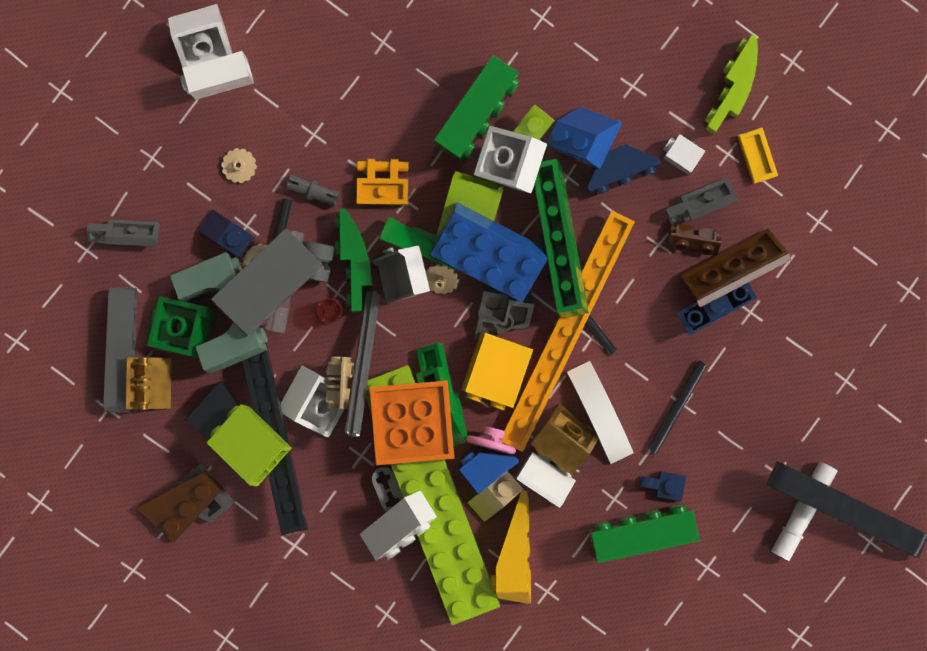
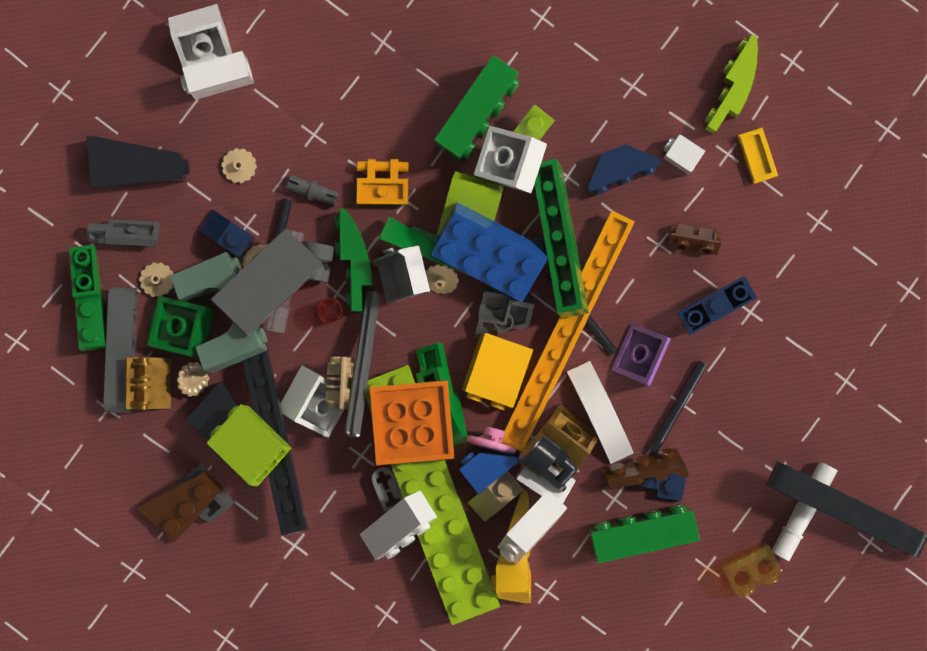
blue slope [546,107,622,169] -> none
dark grey hinge [666,178,738,225] -> none
reddish brown tile [678,229,792,307] -> none
none -> green slope [69,245,106,351]
none -> black slope [86,136,190,190]
none -> tan piece [139,262,174,297]
none -> tan piece [176,362,210,397]
none -> white brick [498,491,567,565]
none -> black piece [518,433,577,492]
none -> reddish brown wing [603,448,689,489]
none -> medium lavender slope [611,324,671,386]
none -> clear yellow brick [720,544,783,597]

